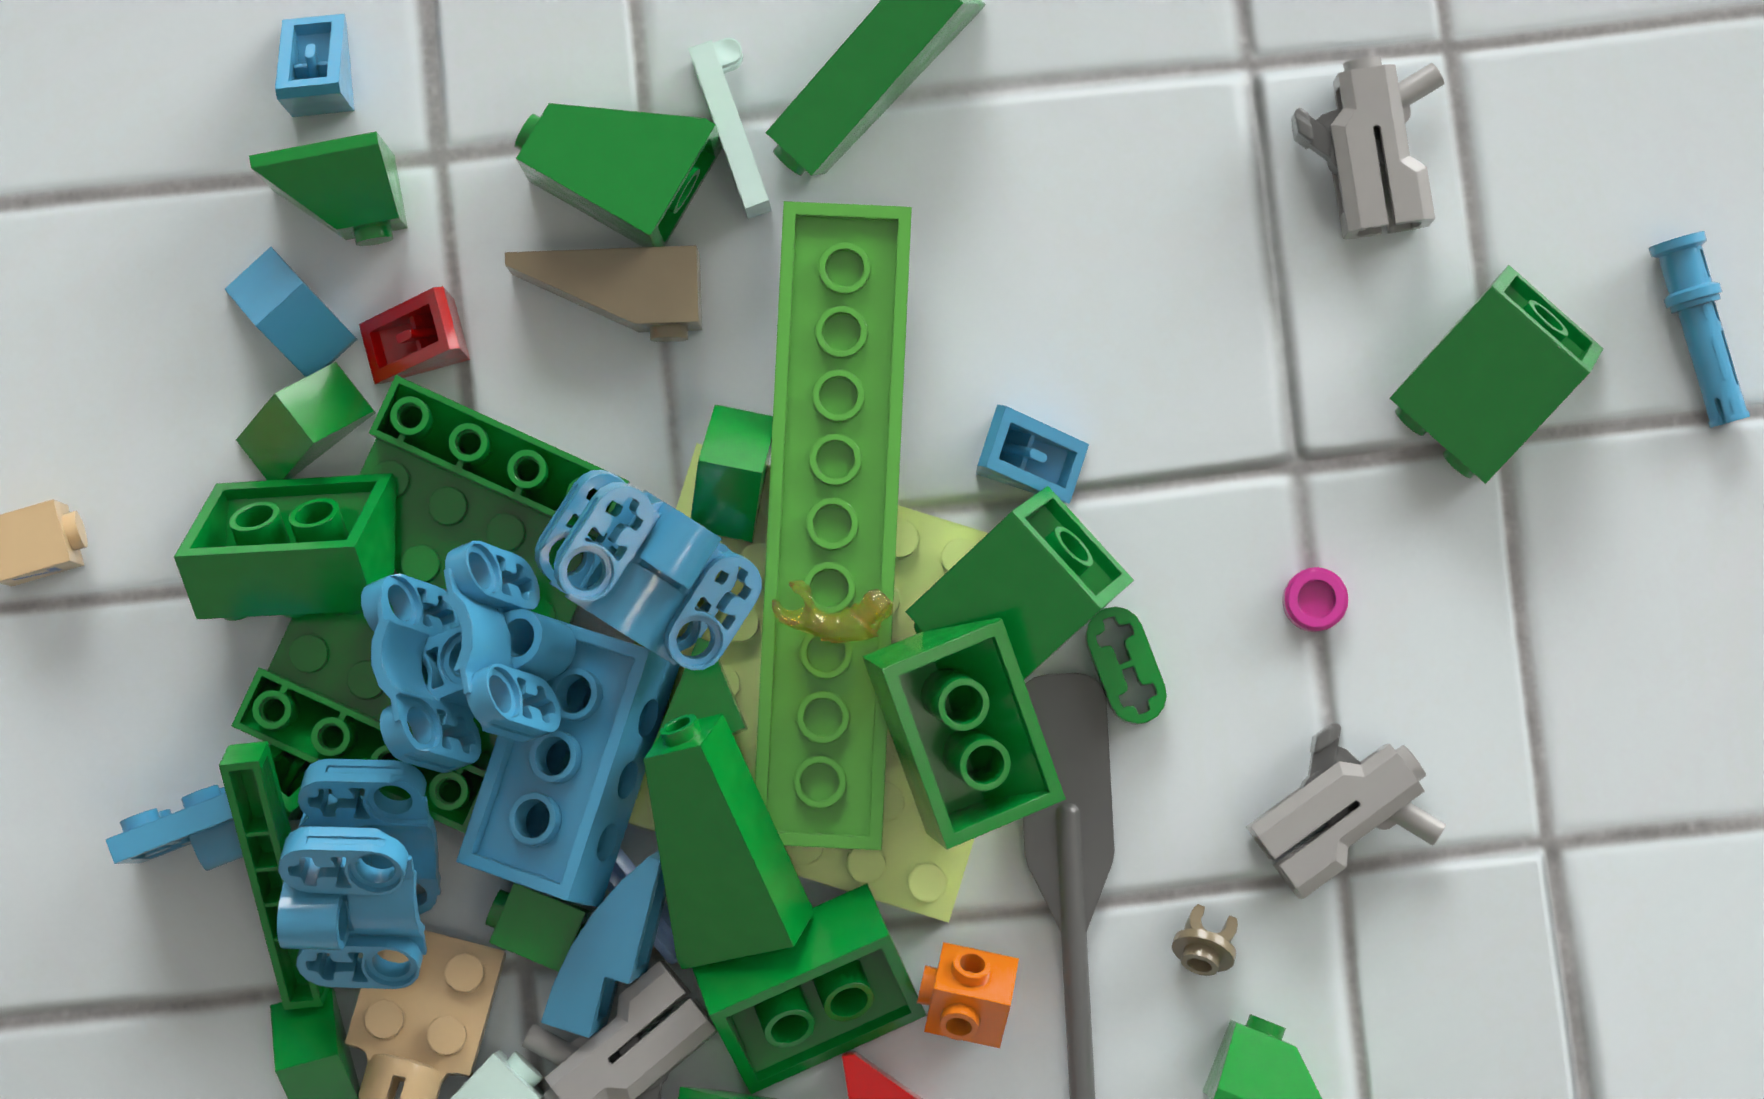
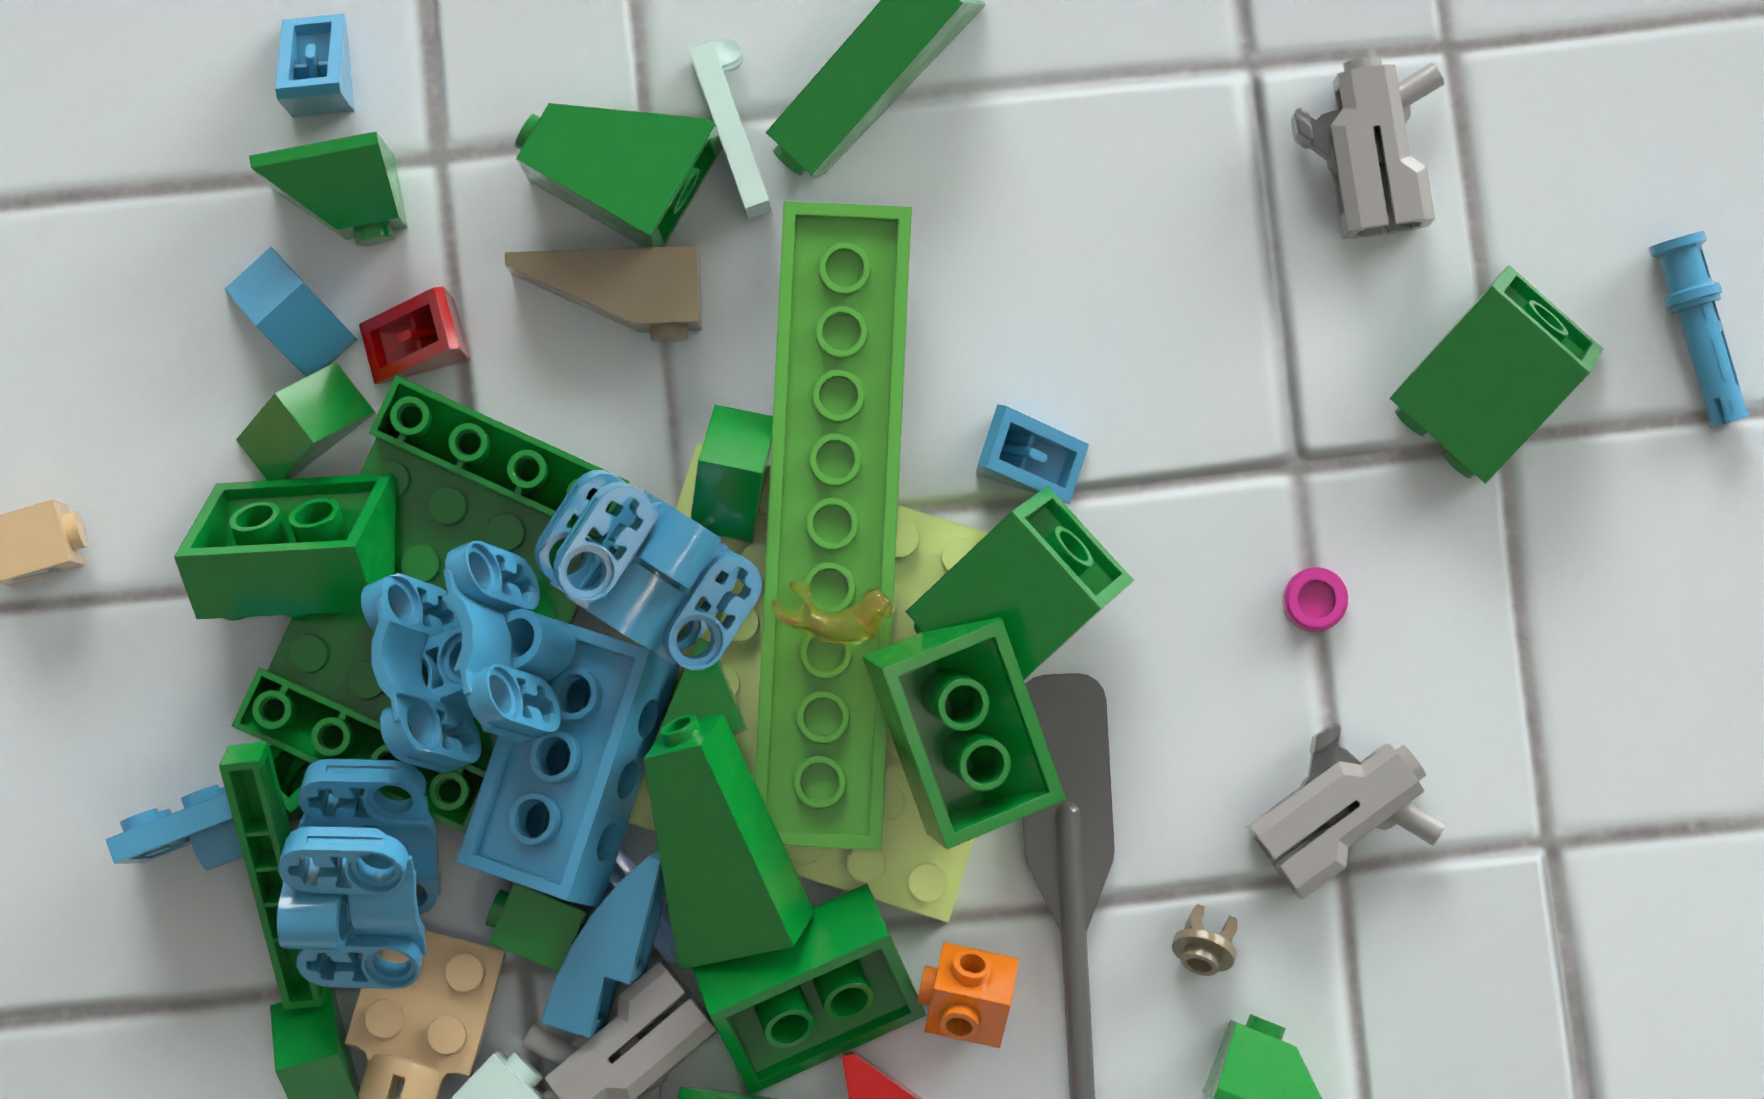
green beam [1085,606,1167,725] -> none

